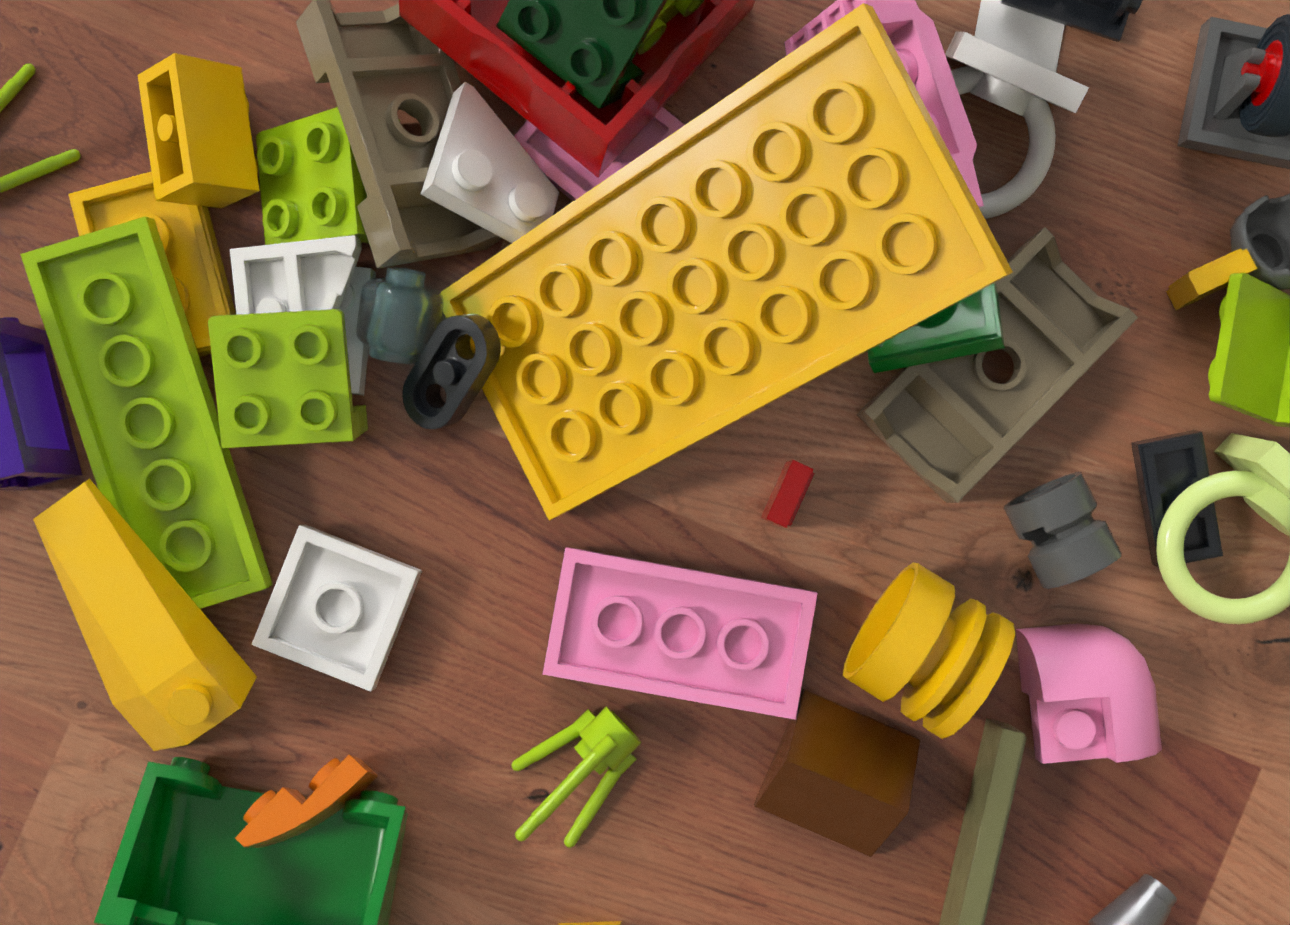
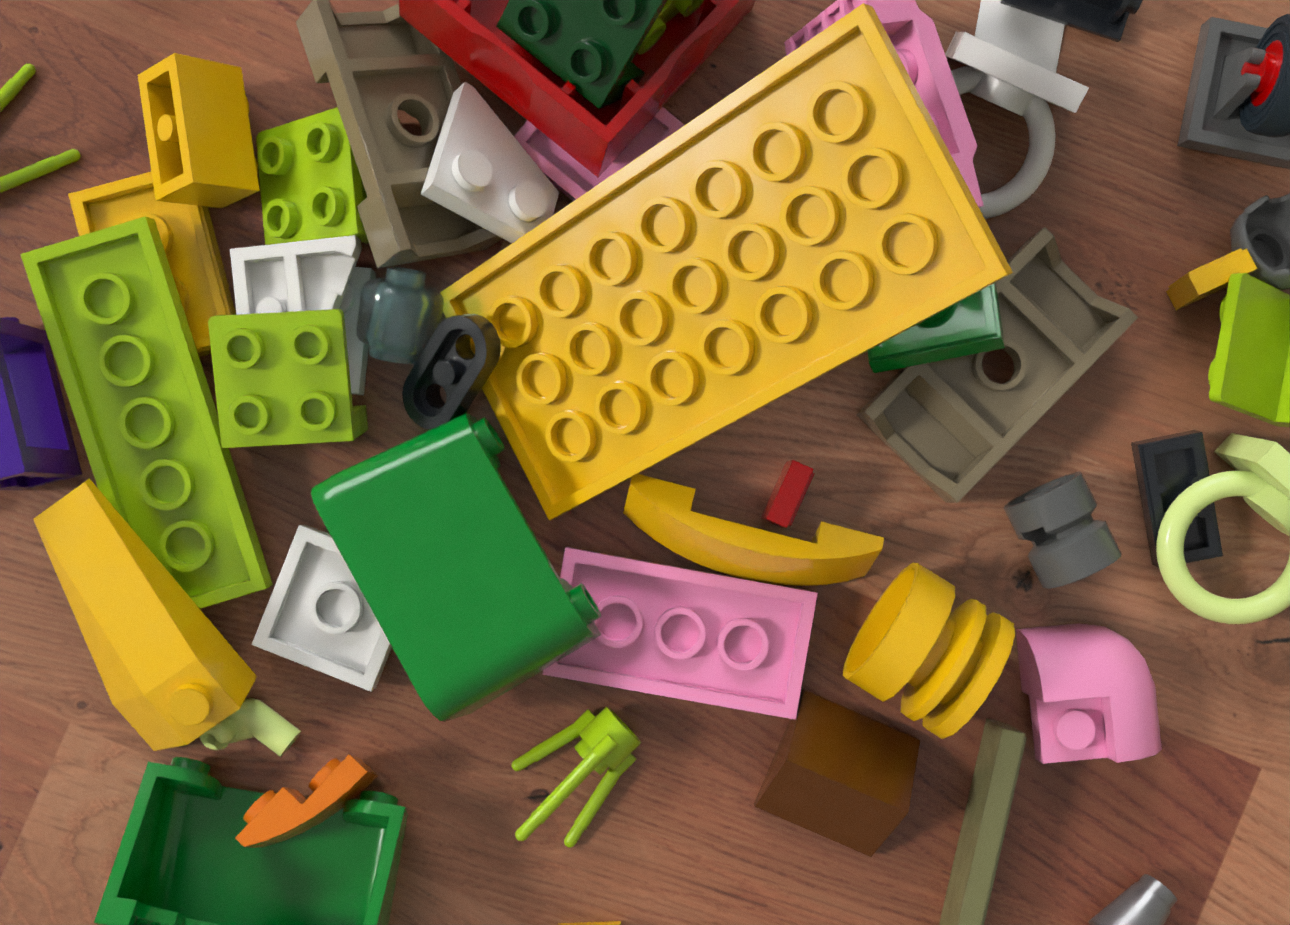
none -> yellowish green arm [199,698,301,757]
none -> green windscreen [311,413,601,722]
none -> yellow slope [623,474,884,586]

